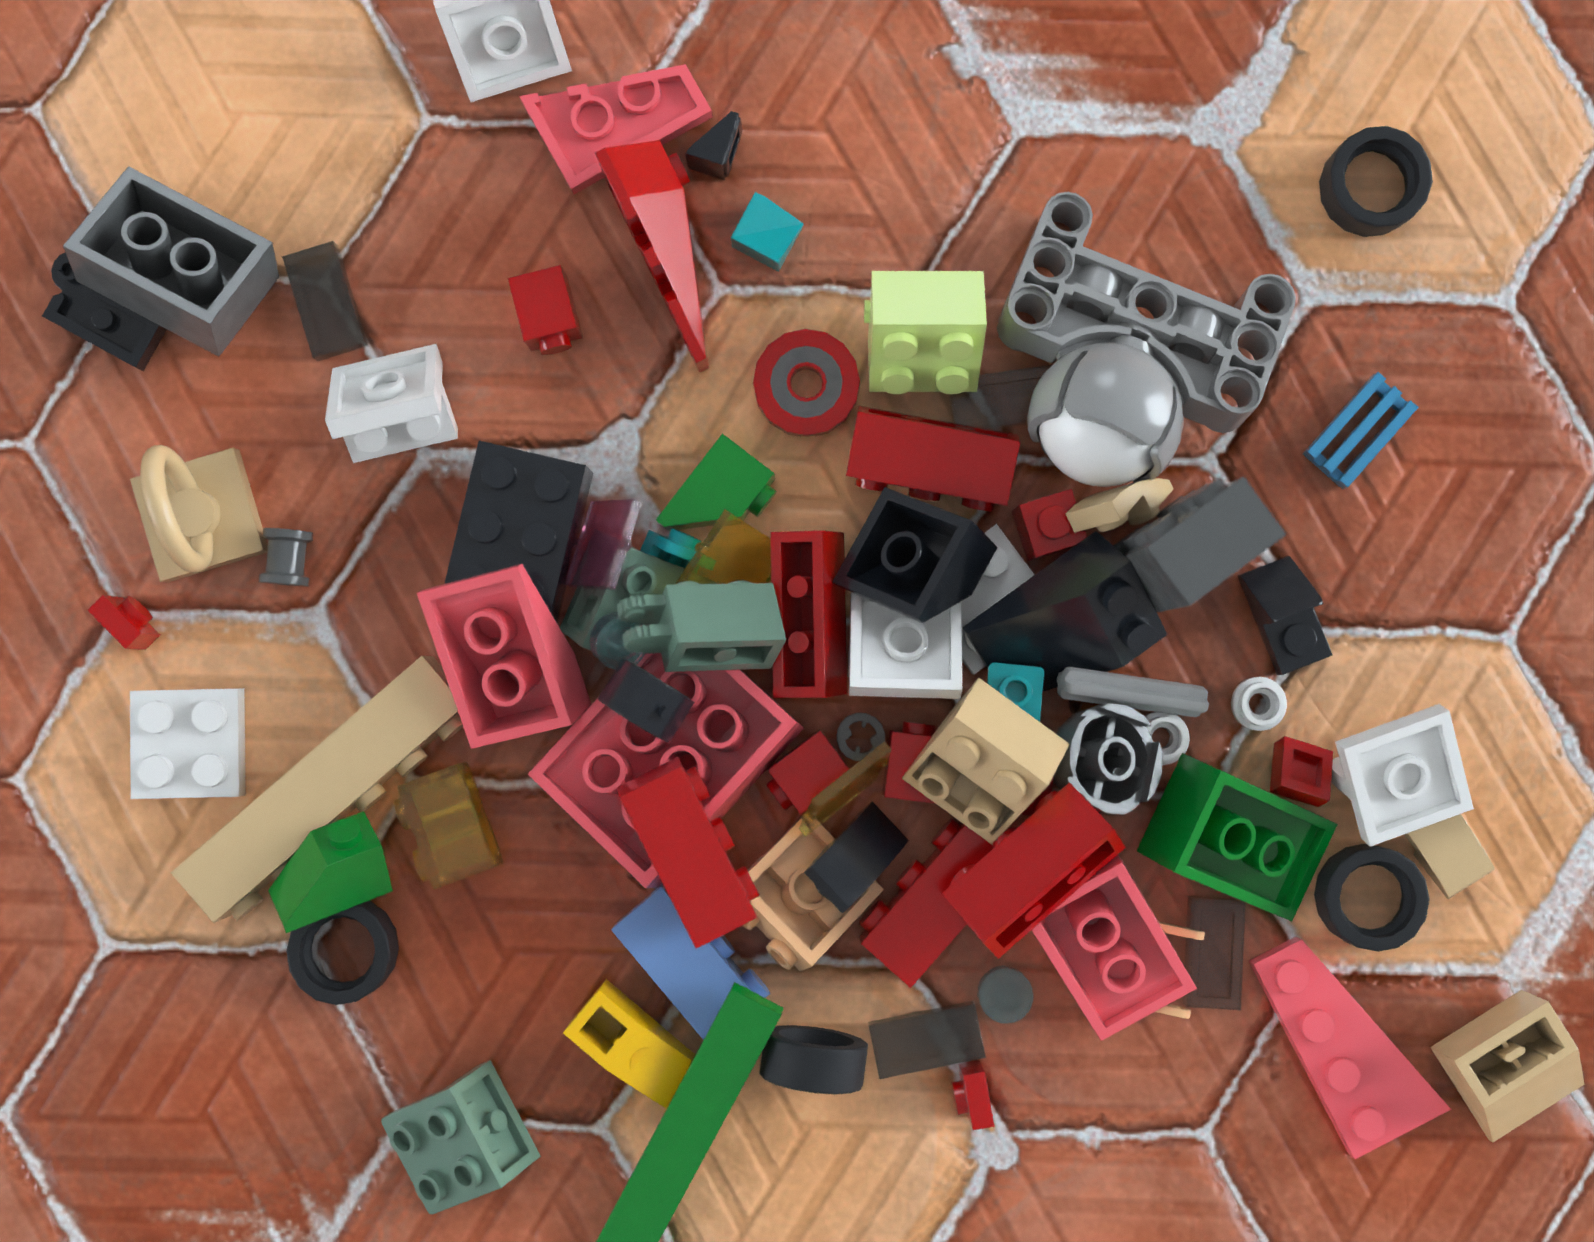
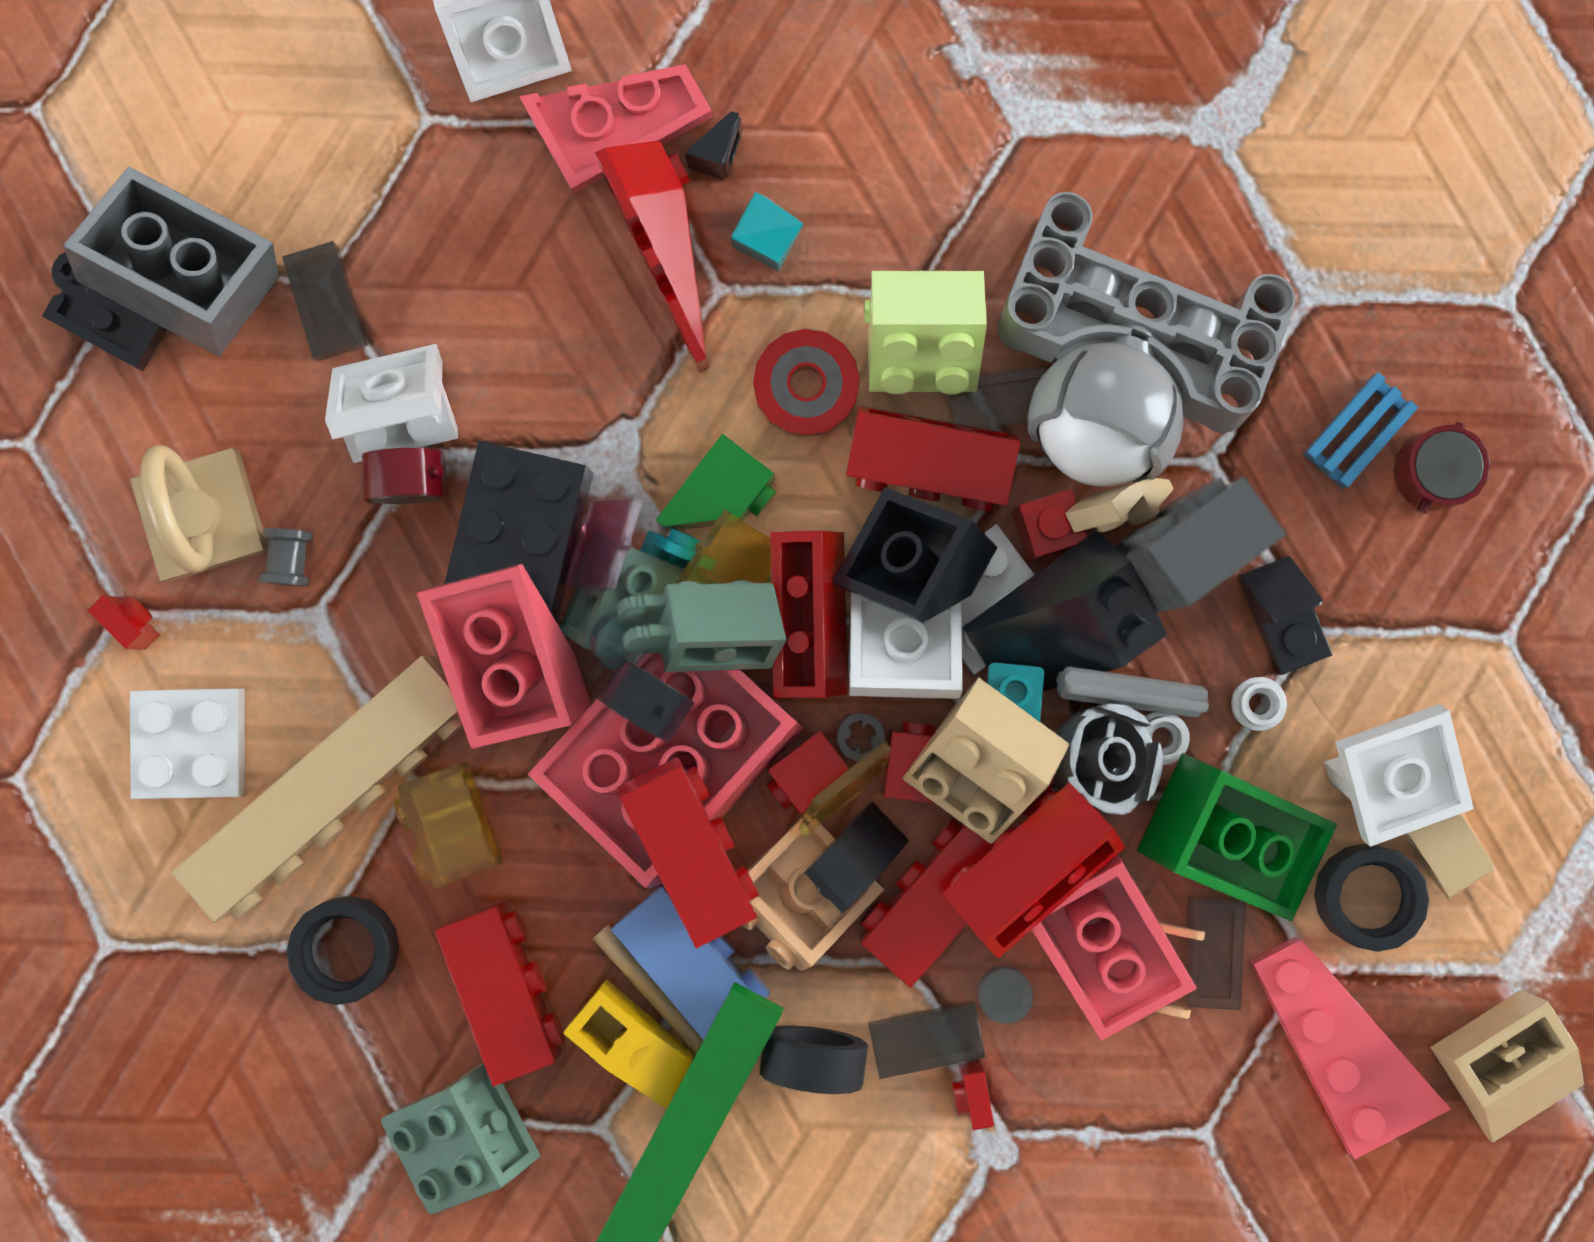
green slope [268,811,393,933] -> none
red brick [508,265,583,355] -> none
red plate [1270,736,1333,807] -> none
black tyre [1319,126,1433,237] -> none
none -> dark red piece [362,448,447,504]
none -> red brick [434,901,565,1087]
none -> tan bar [592,924,703,1054]
none -> piece [1393,422,1491,514]

